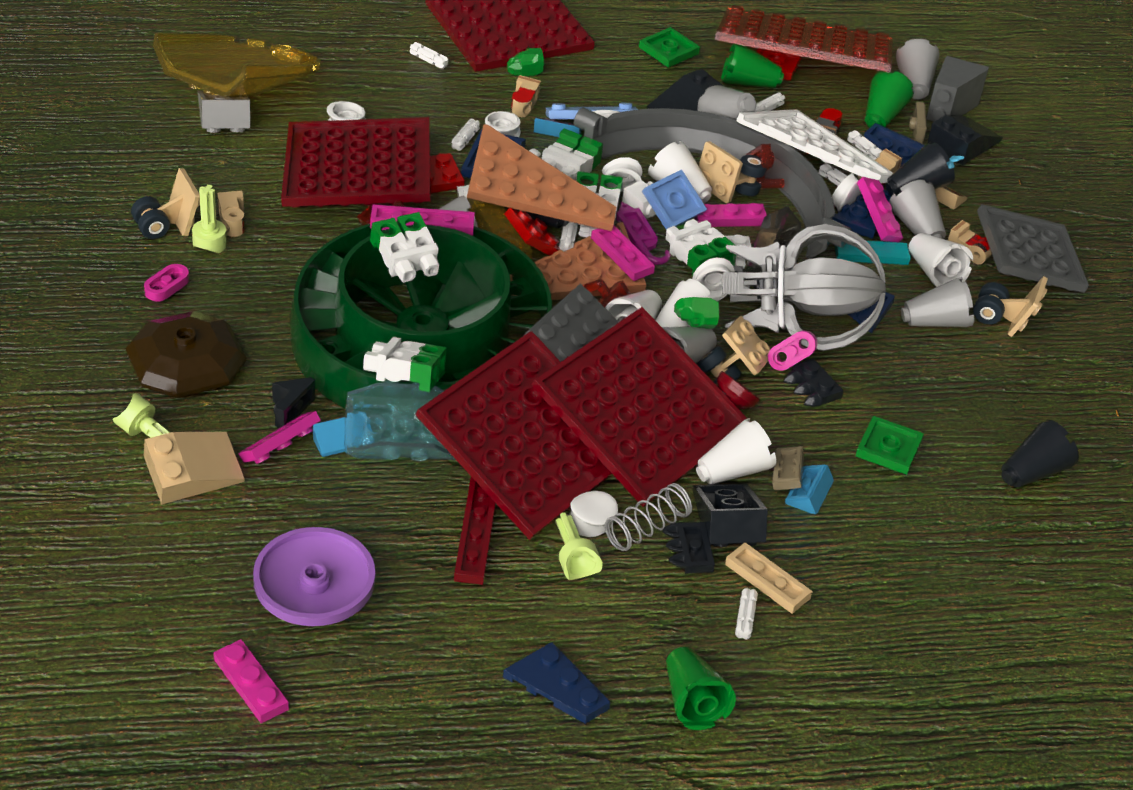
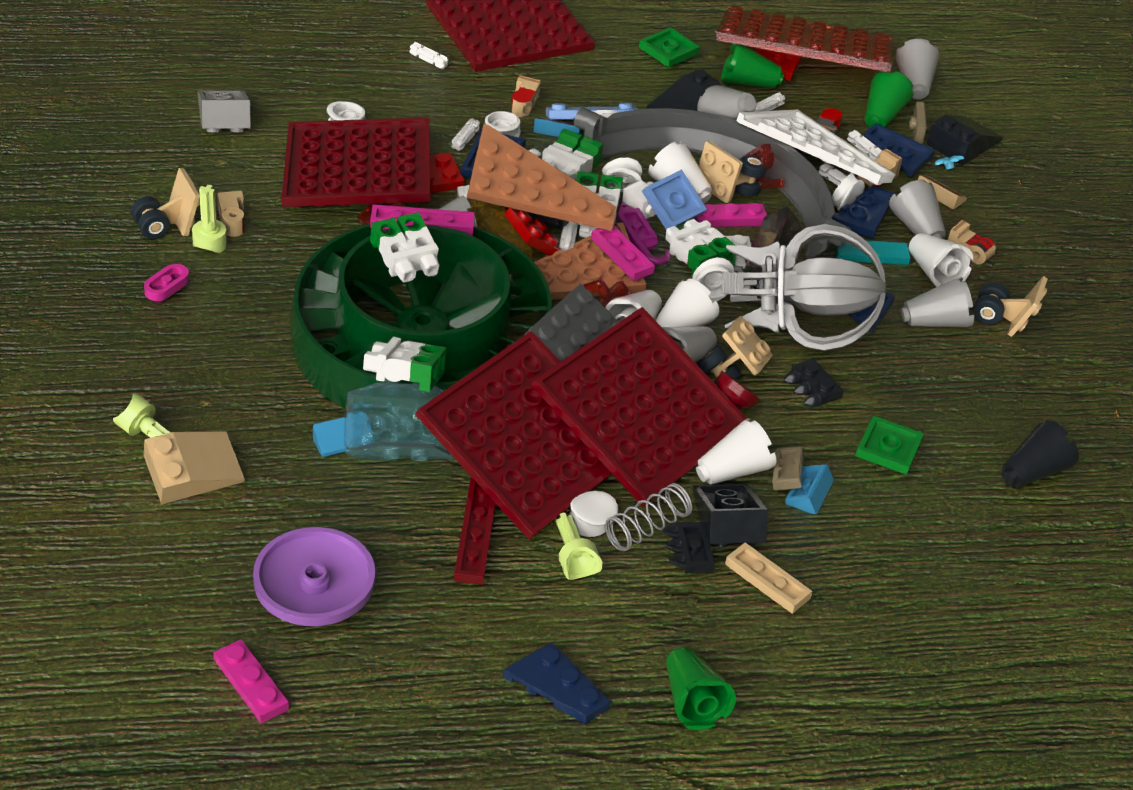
dark brown rock [125,311,247,398] -> none
clear yellow windscreen [153,33,321,97] -> none
dark pink plate [238,411,321,464] -> none
black slope [272,377,315,428] -> none
green rock [507,48,544,76] -> none
green rock [674,297,719,329] -> none
white axle [735,588,758,640] -> none
plate [768,330,818,371] -> none
dark pink plate [857,177,903,243] -> none
black cone [886,142,955,196] -> none
dark grey slope [926,56,989,121] -> none
dark grey plate [977,204,1089,293] -> none

